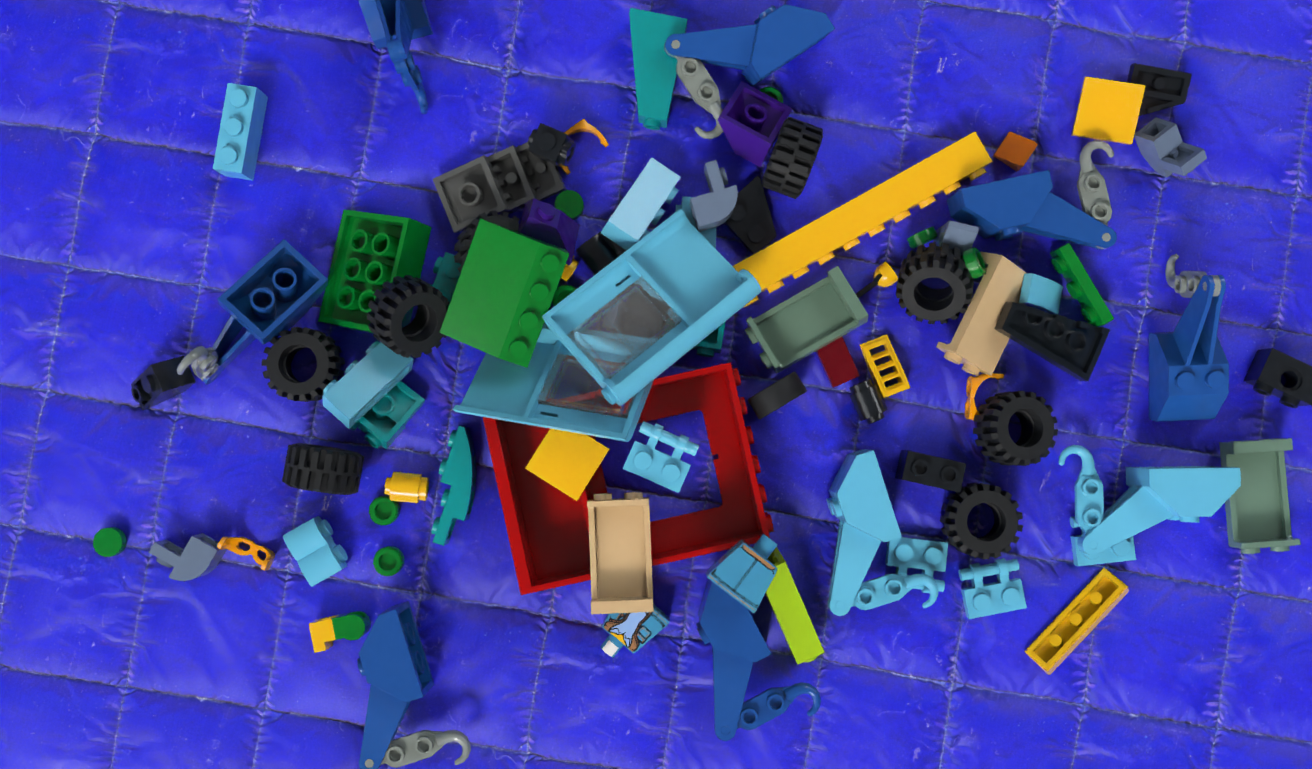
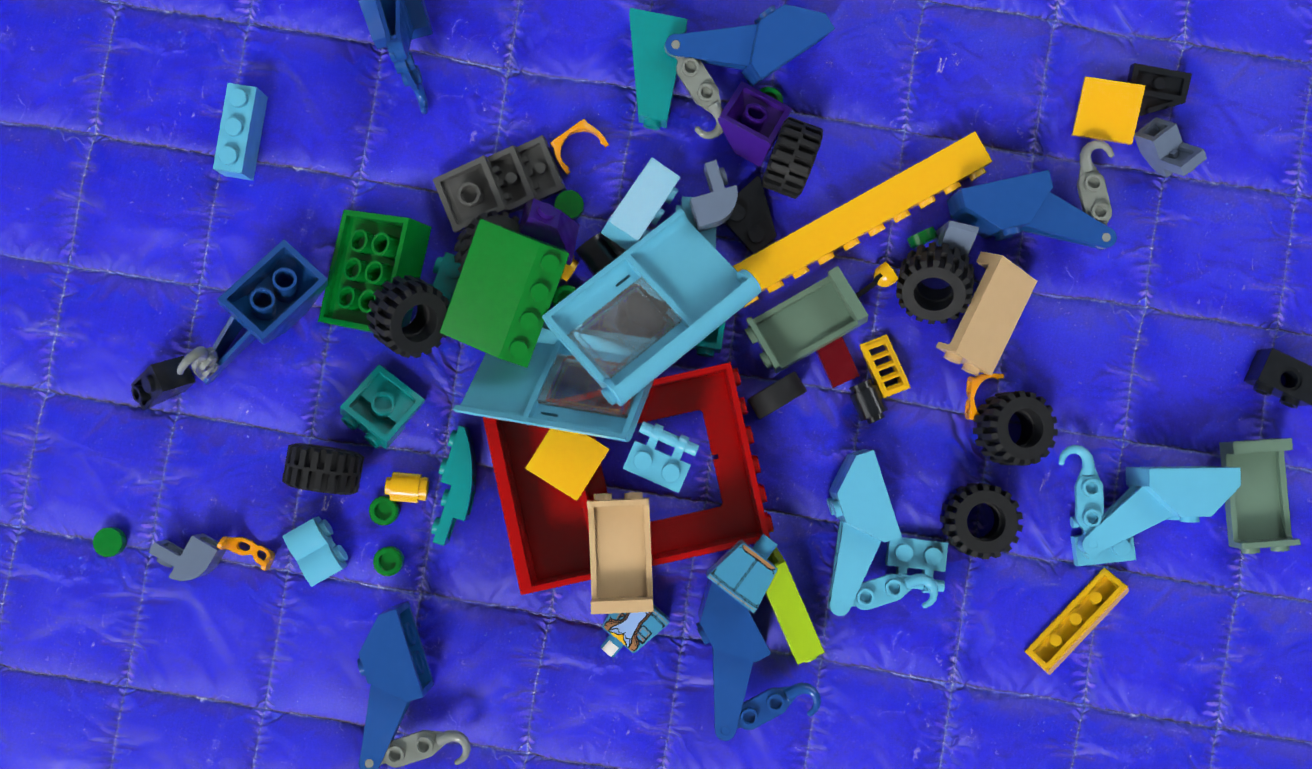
black tyre [262,327,345,402] -> none
leg [309,611,371,653] -> none
medium azure brick [323,341,414,429] -> none
black brick [528,123,576,168] -> none
black brick [895,450,966,492] -> none
medium azure plate [958,558,1027,619] -> none
green tile [963,247,987,279] -> none
orange slope [993,131,1038,172] -> none
black wing [994,302,1110,381] -> none
medium azure slope [1019,273,1063,315] -> none
green plate [1050,243,1114,326] -> none
blue slope [1149,254,1229,422] -> none

